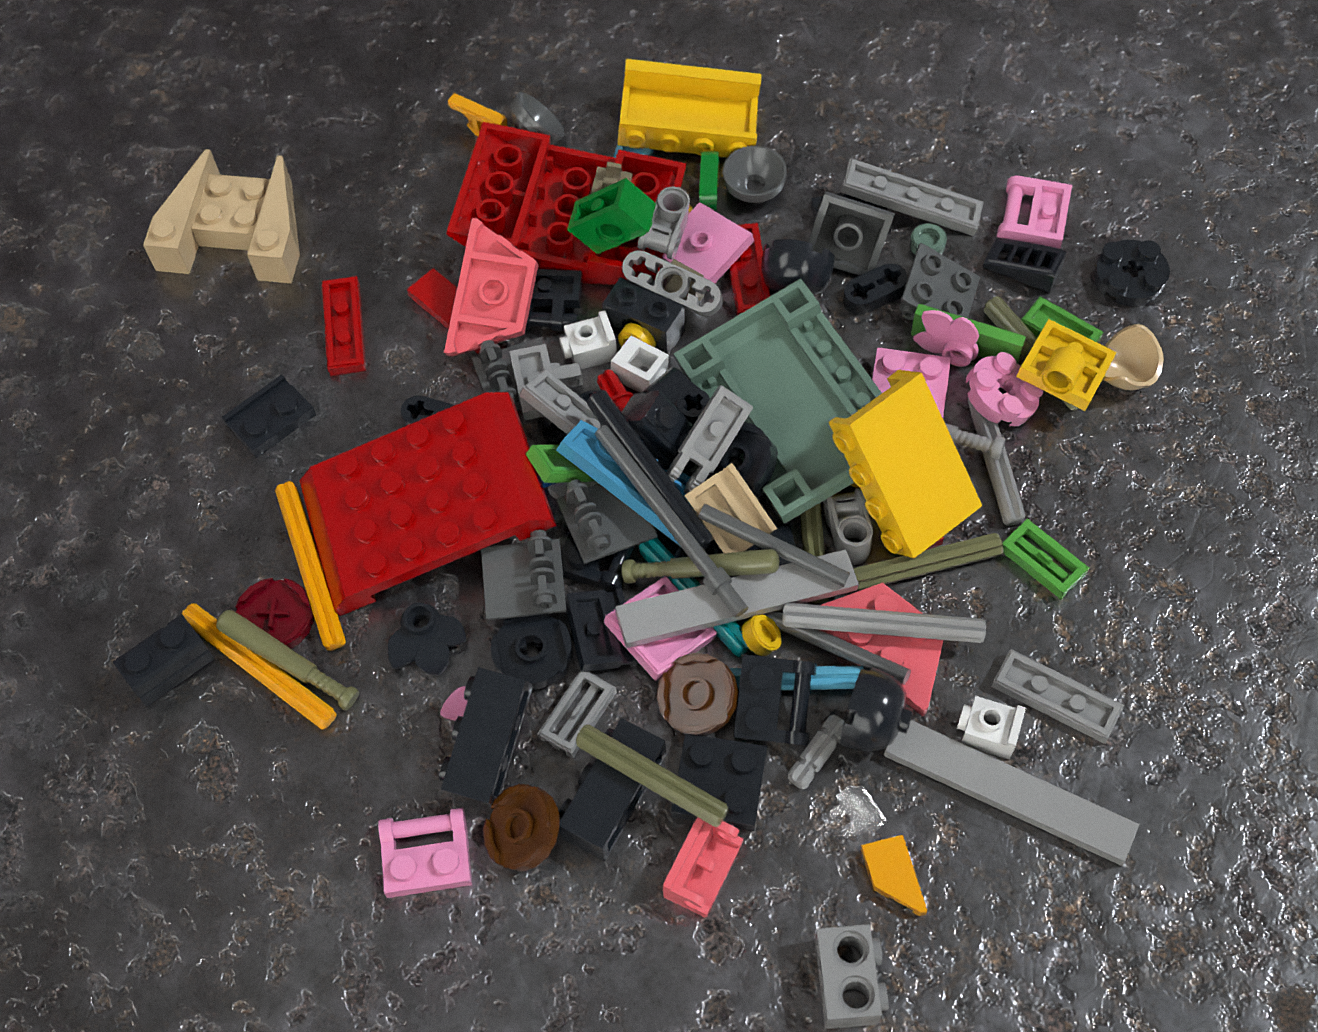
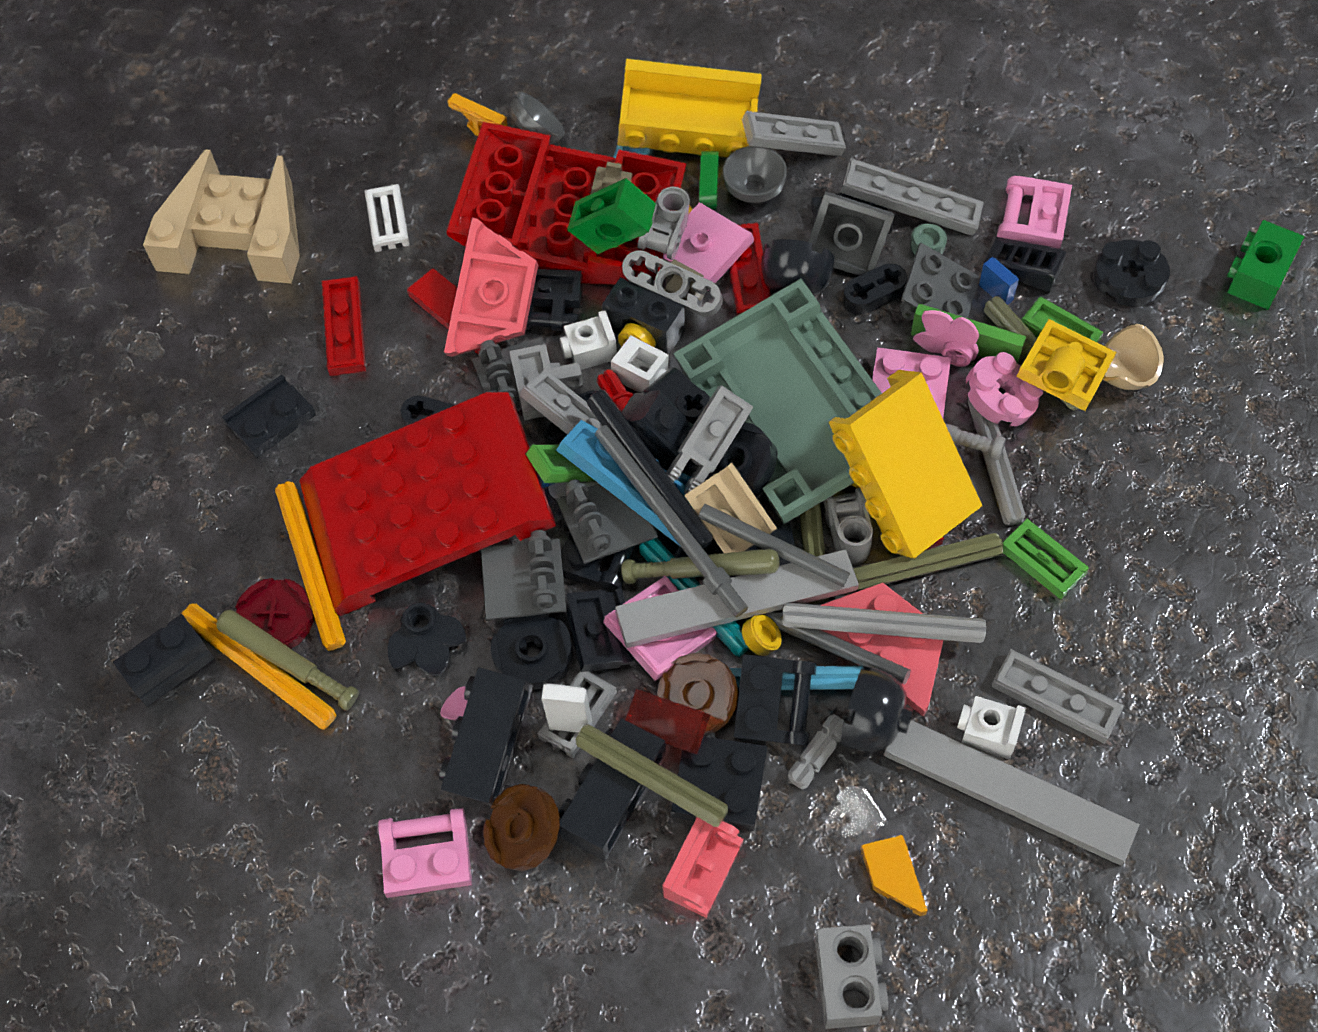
none -> white tile [365,184,410,252]
none -> white tile [542,684,592,733]
none -> clear red tile [625,689,711,754]
none -> light grey tile [742,111,846,156]
none -> blue tile [979,257,1019,305]
none -> green brick [1227,220,1305,310]

